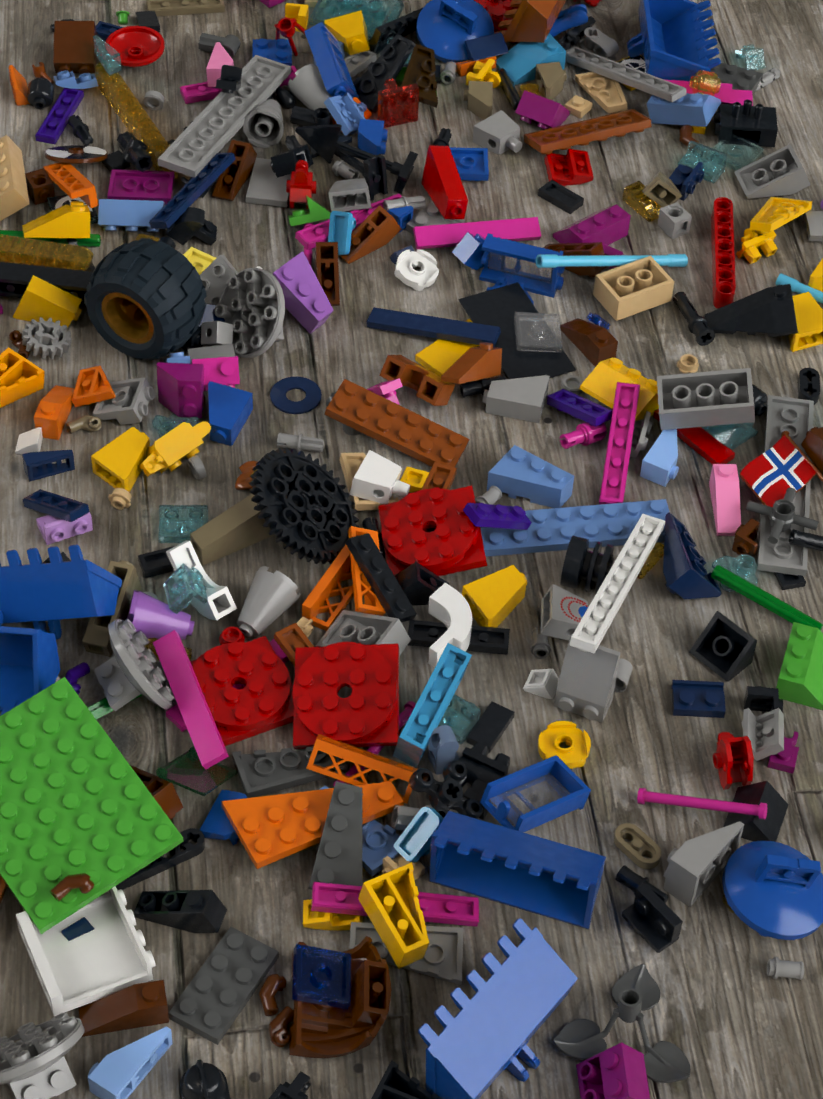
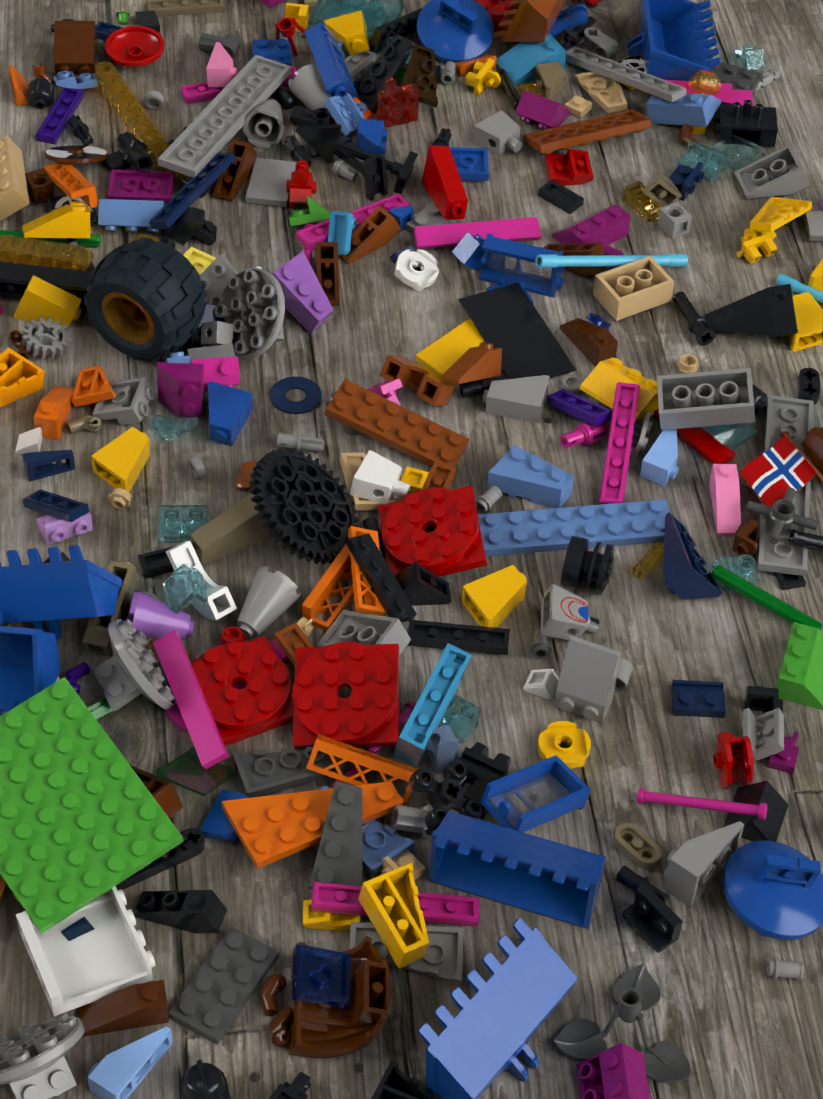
reddish brown arm [50,873,94,901] -> none
clear light blue slope [93,35,121,75] -> none
yellow hinge [139,421,211,477] -> none
black bracket [216,65,242,93] -> none
black slope [271,144,314,178] -> none
light grey torso [328,178,371,212] -> none
dark blue tile [366,307,501,347] -> none
light grey axle [383,196,426,211] -> none
dark azure piece [394,807,444,863] -> none
white arch [428,583,472,668] -> none
dark purple plate [463,503,532,530] -> none
dark tan slope [464,81,493,120] -> none
dark blue slope [465,32,508,61] -> none
black tile [467,702,515,753] -> none
clear plate [514,312,562,352] -> none
white plate [570,514,665,654] -> none
black slope [689,611,757,682] -> none
red beam [711,197,736,309] -> none

